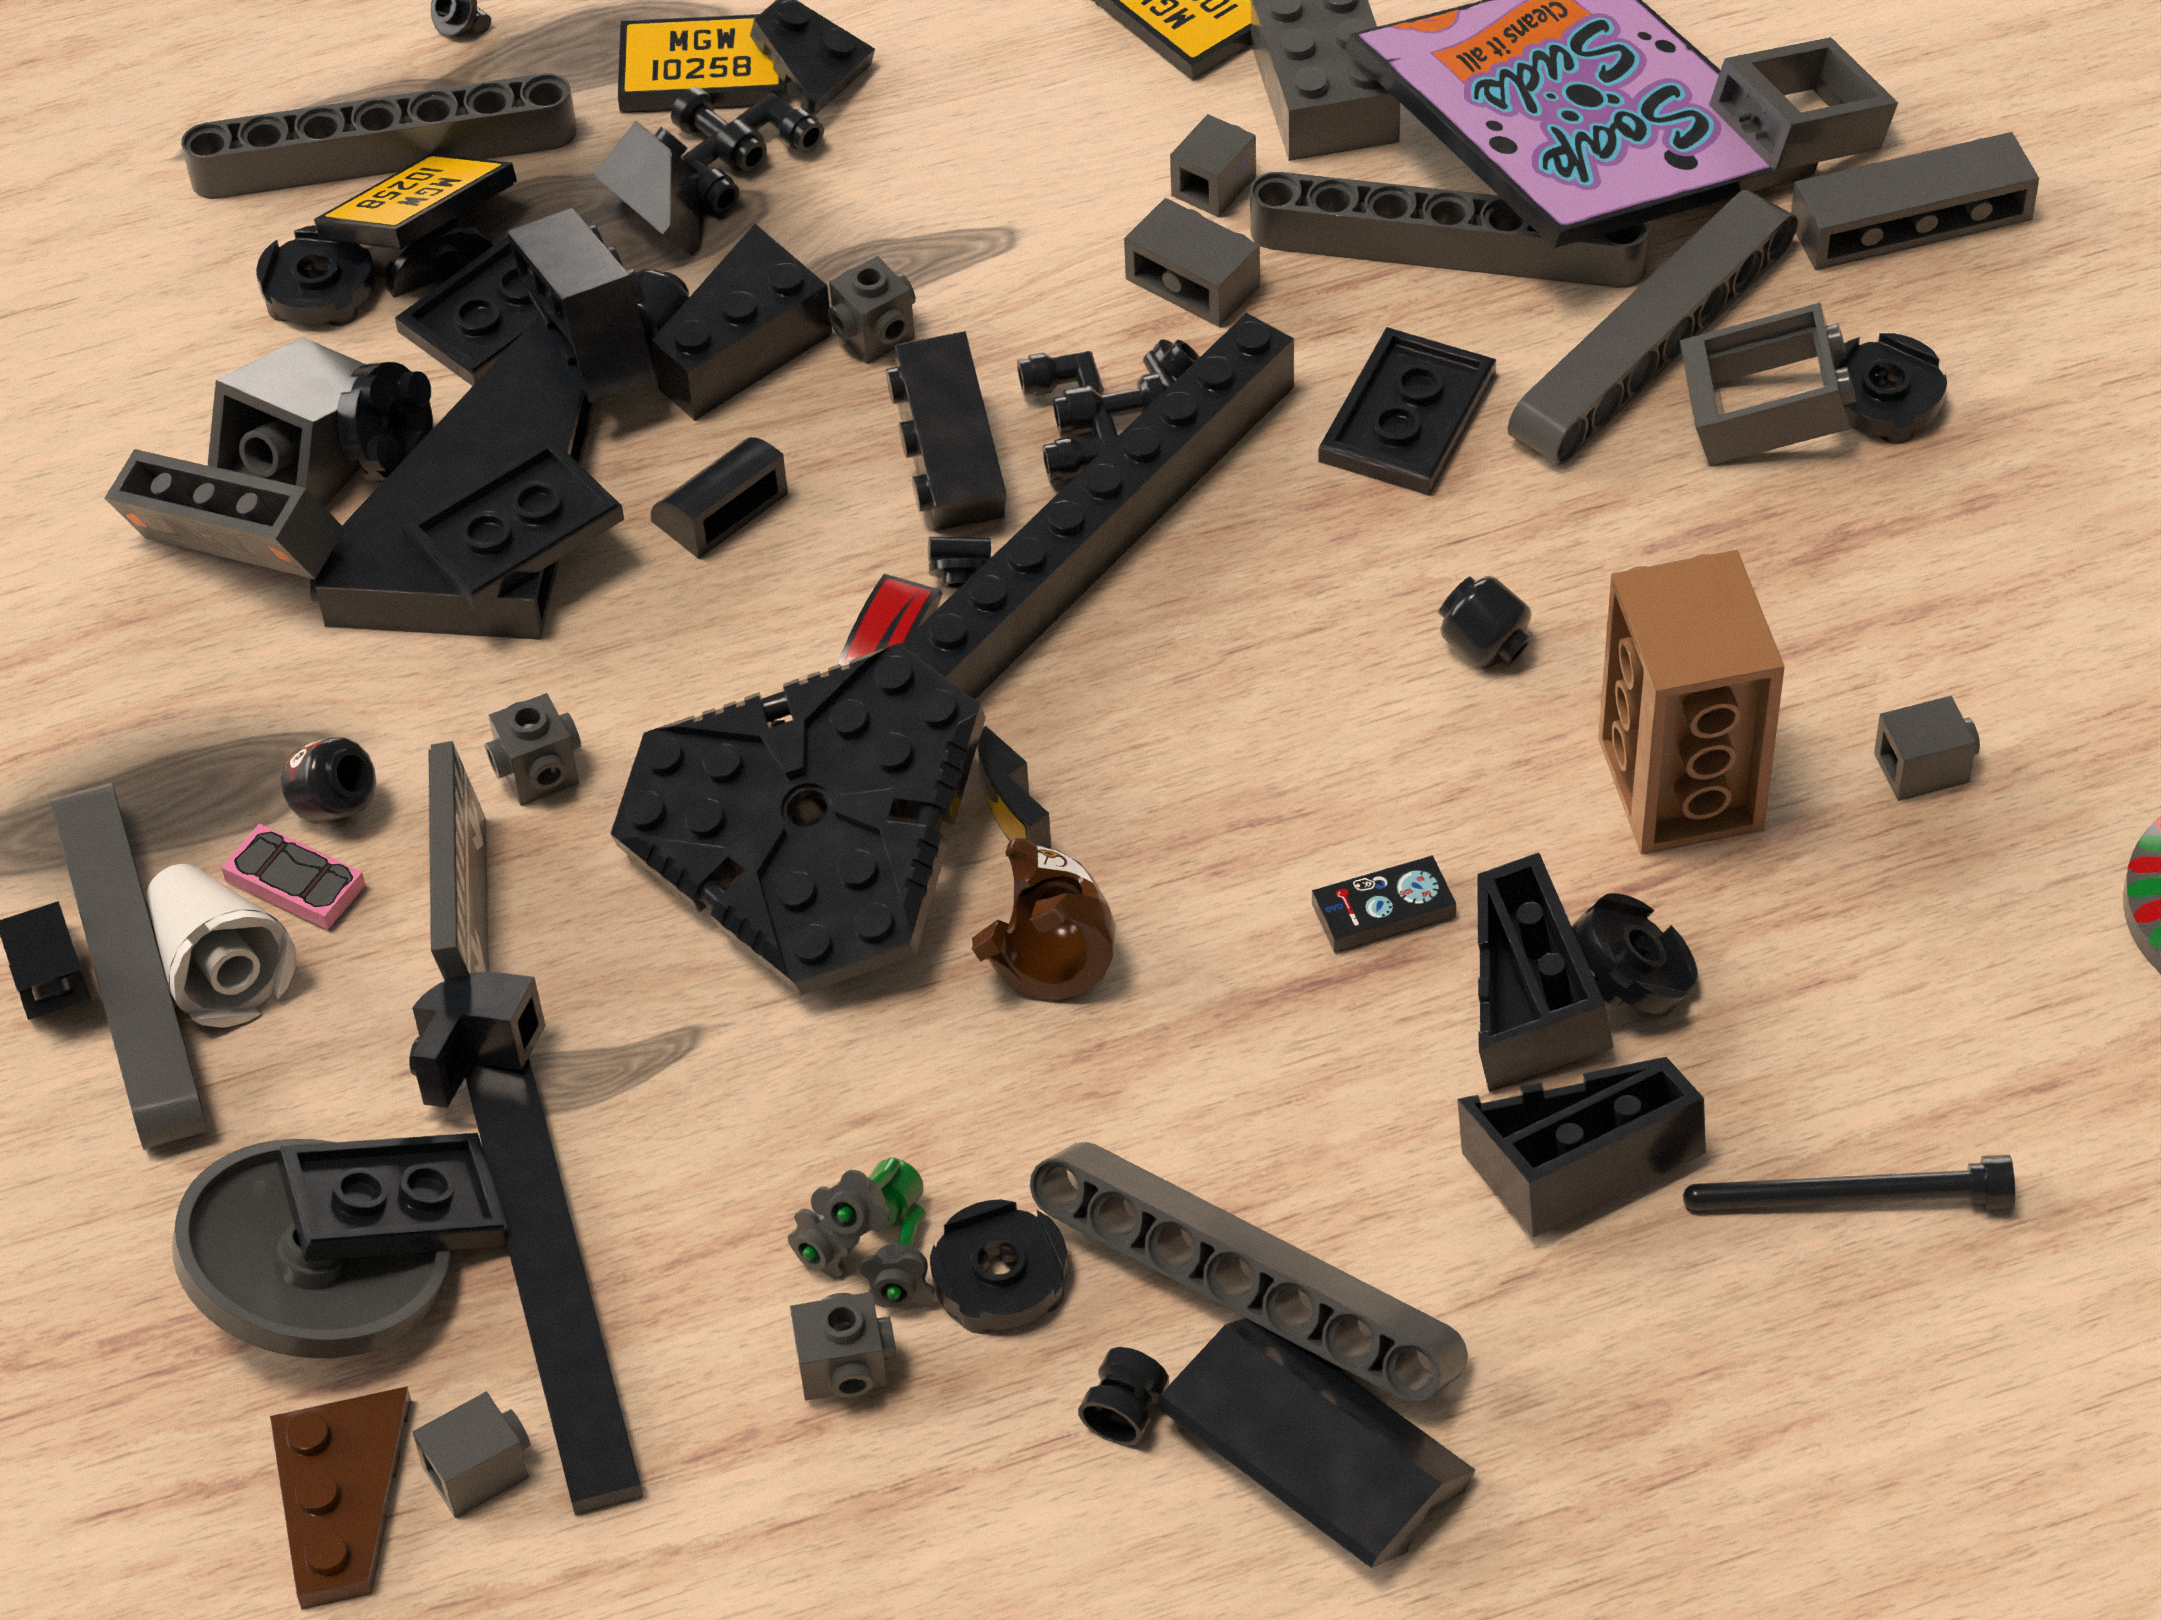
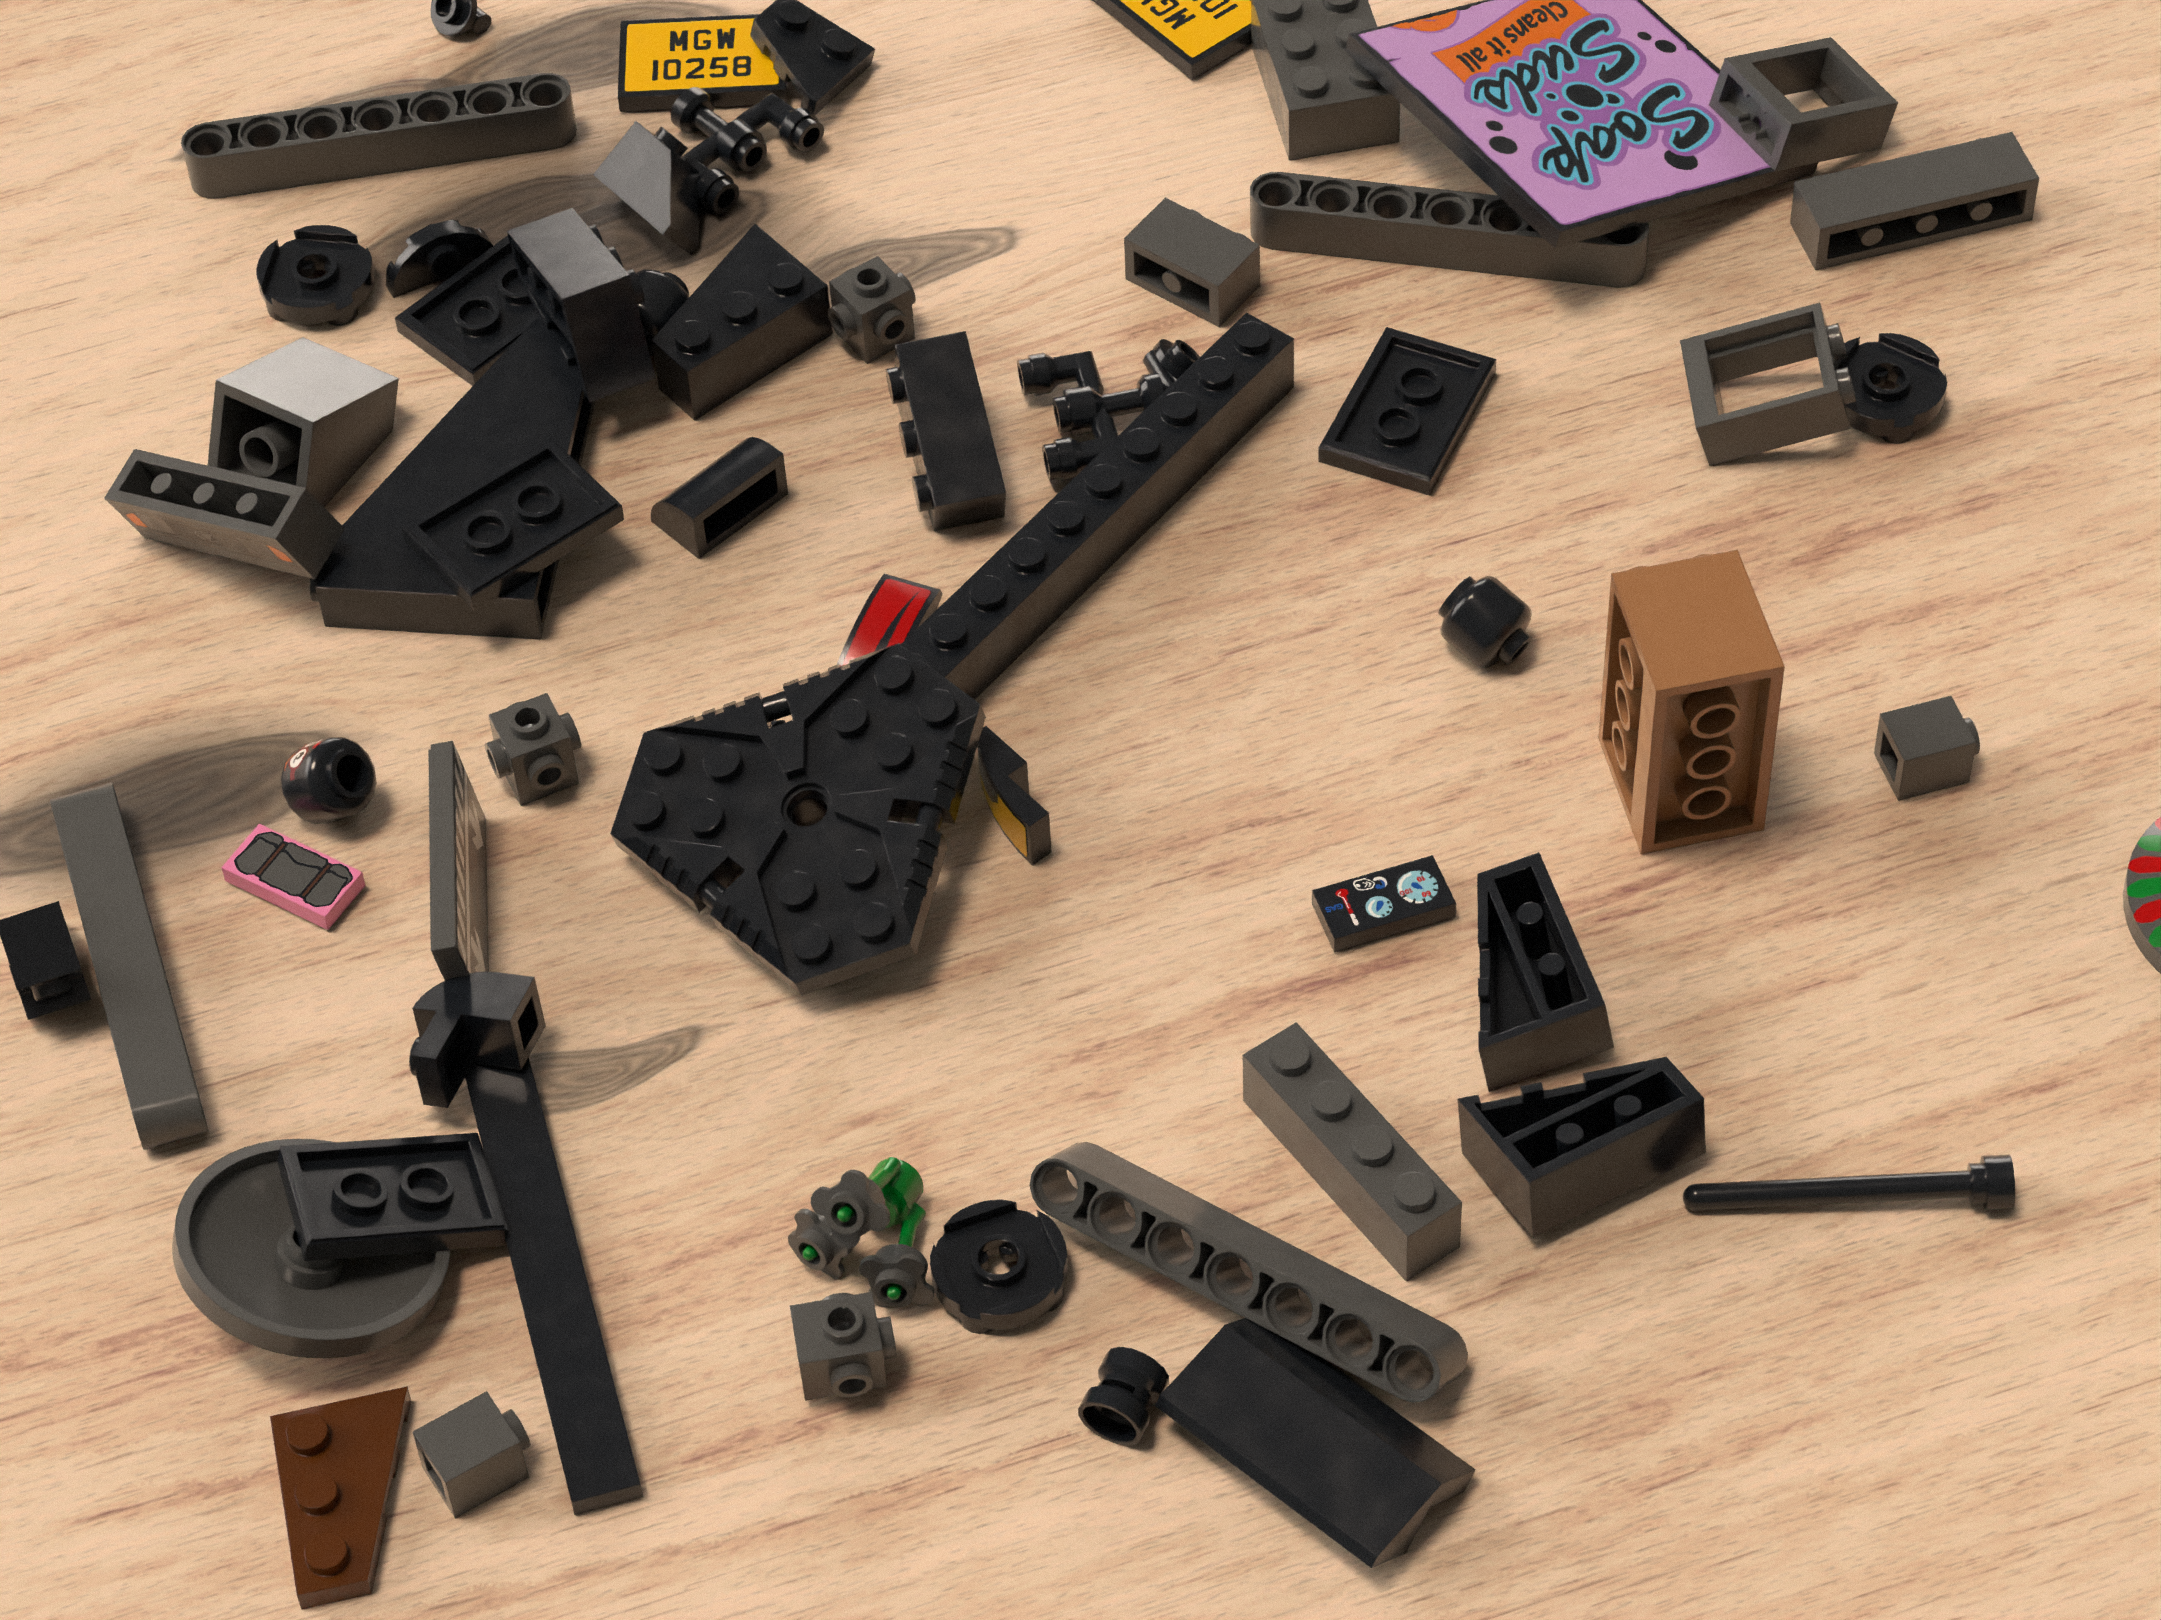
white cone [146,864,296,1028] -> none
tile [314,154,517,250] -> none
black plate [337,362,433,483] -> none
black plate [928,537,991,589] -> none
reddish brown piece [971,838,1116,1001] -> none
dark grey brick [1170,114,1256,217] -> none
dark grey beam [1507,190,1798,465] -> none
black plate [1572,893,1698,1016] -> none
none -> dark grey brick [1242,1022,1462,1281]

